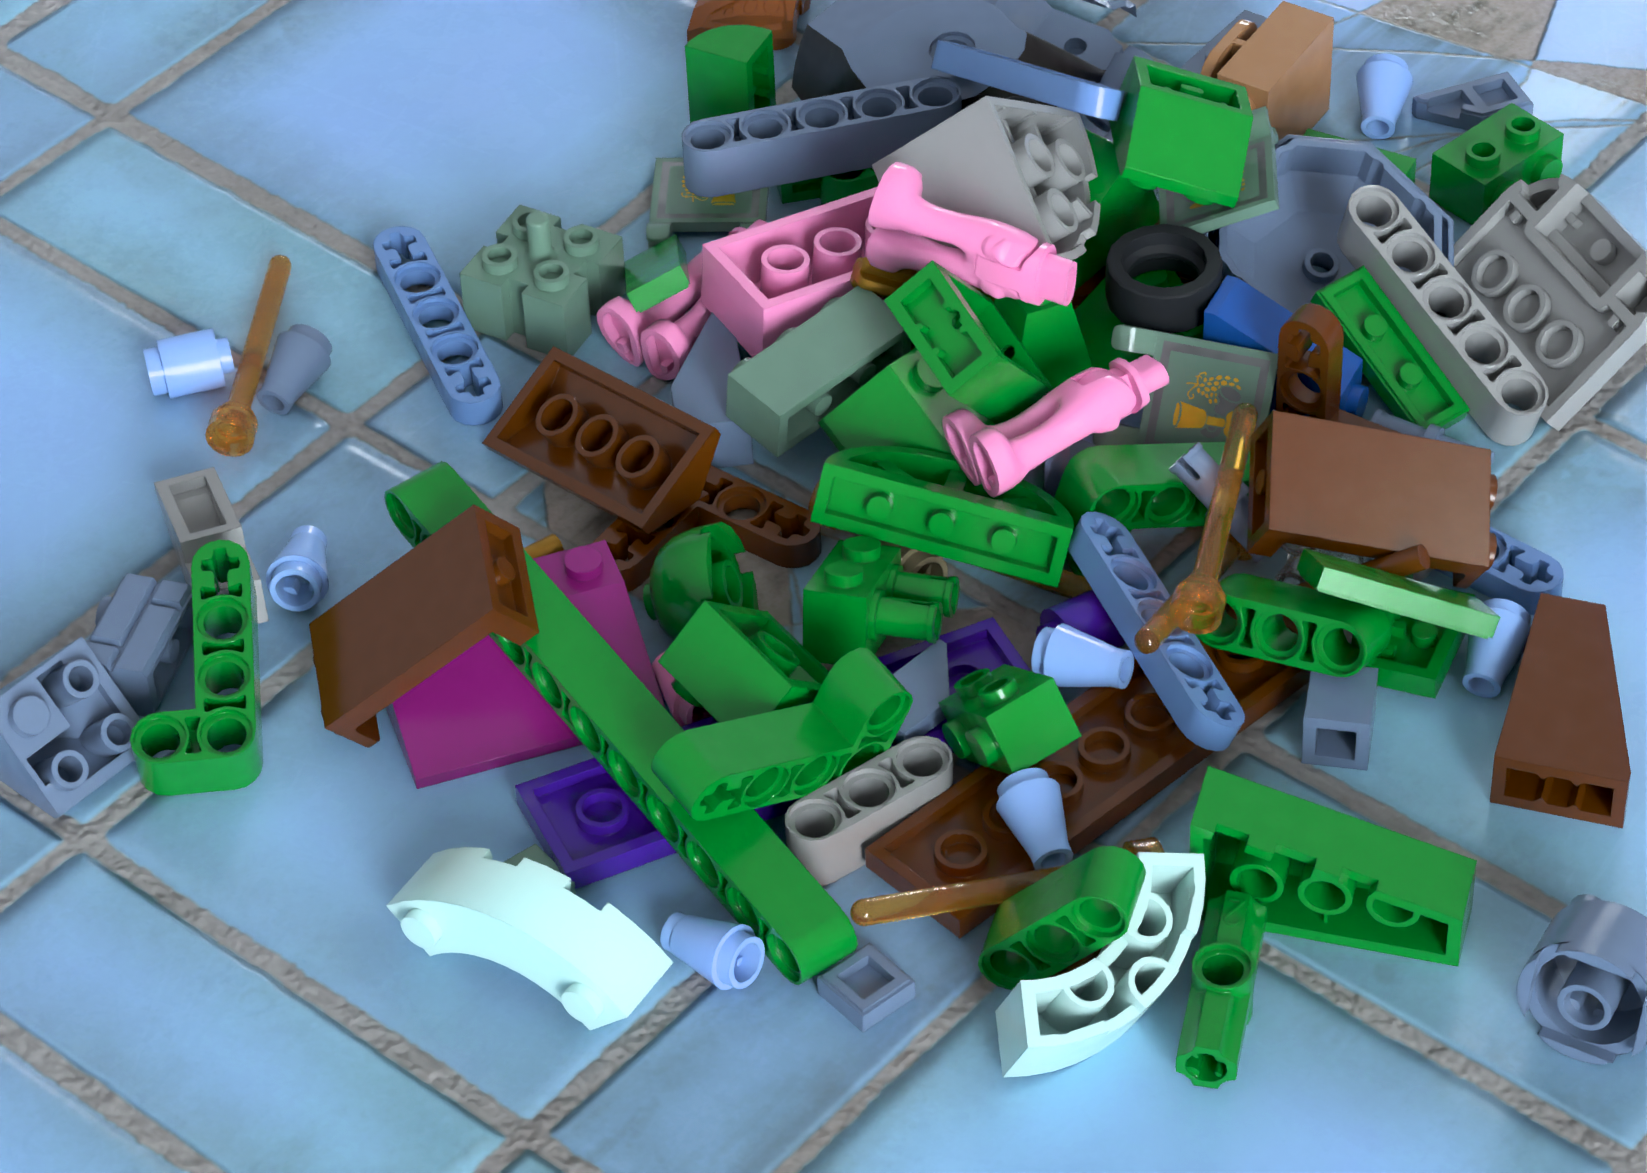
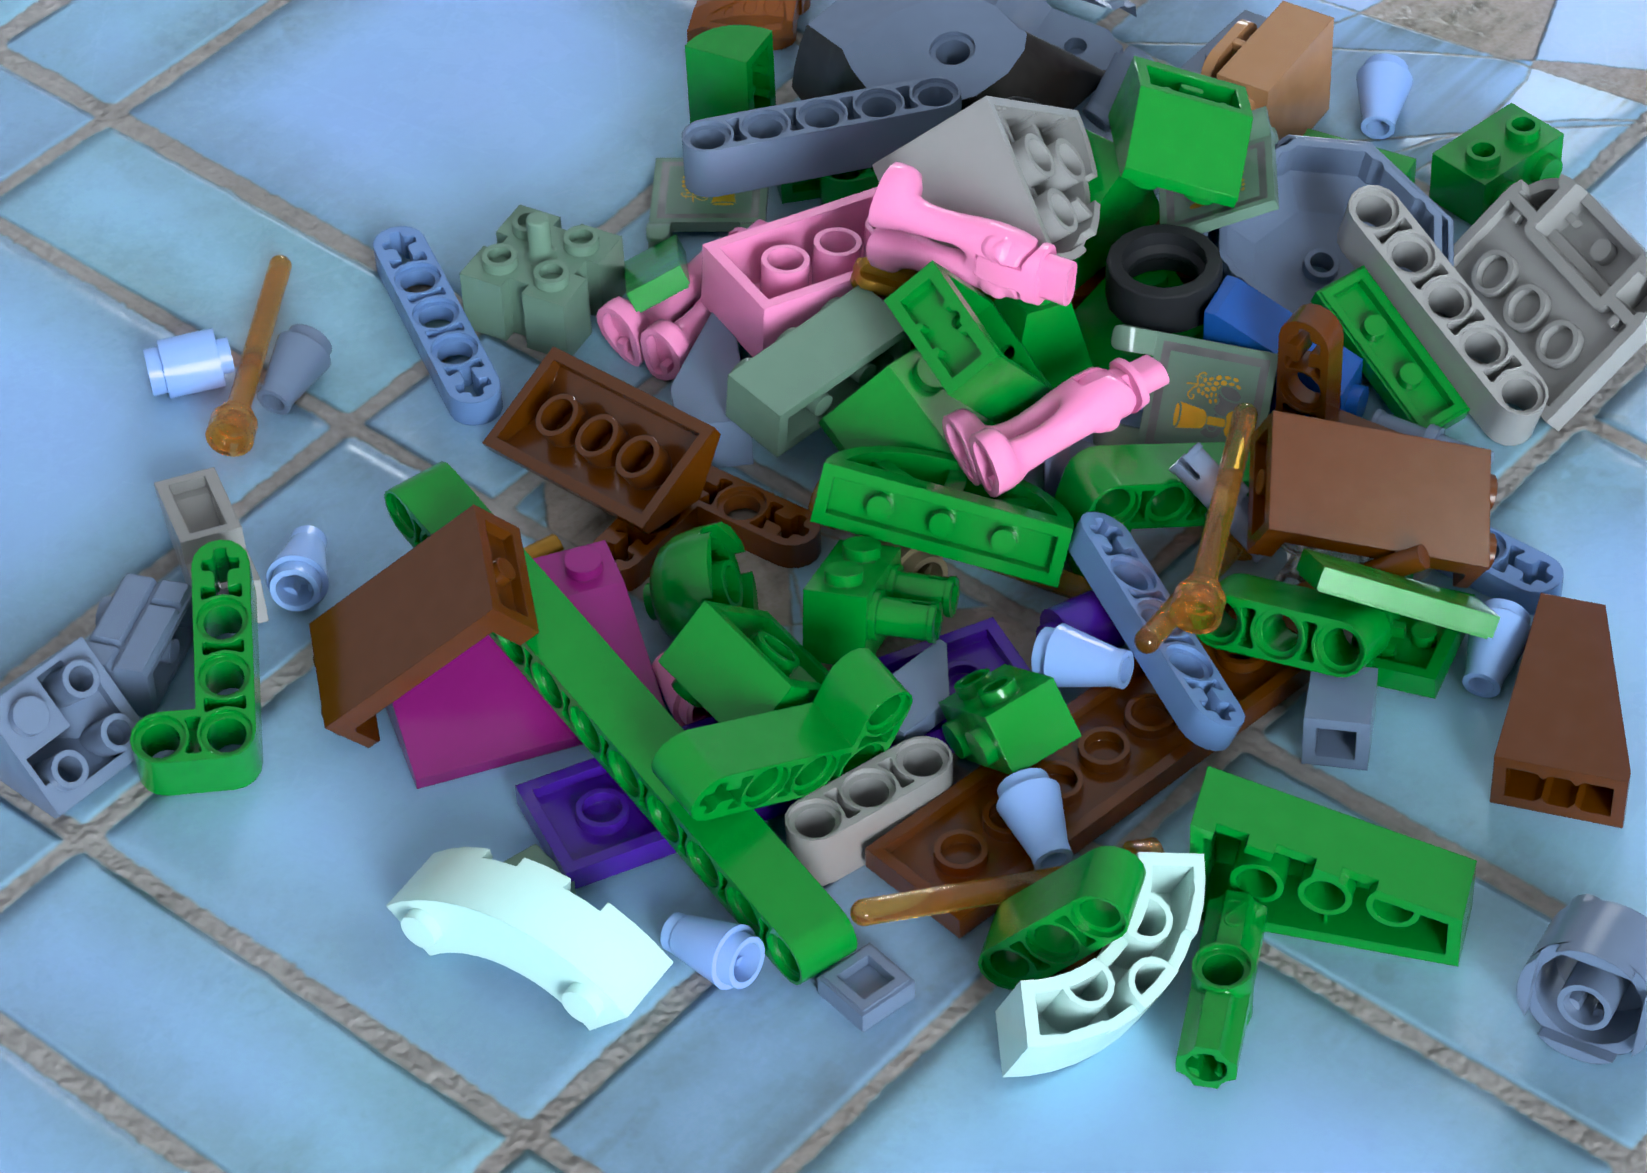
medium blue beam [931,40,1125,121] -> none
sand blue tile [1412,72,1534,130] -> none

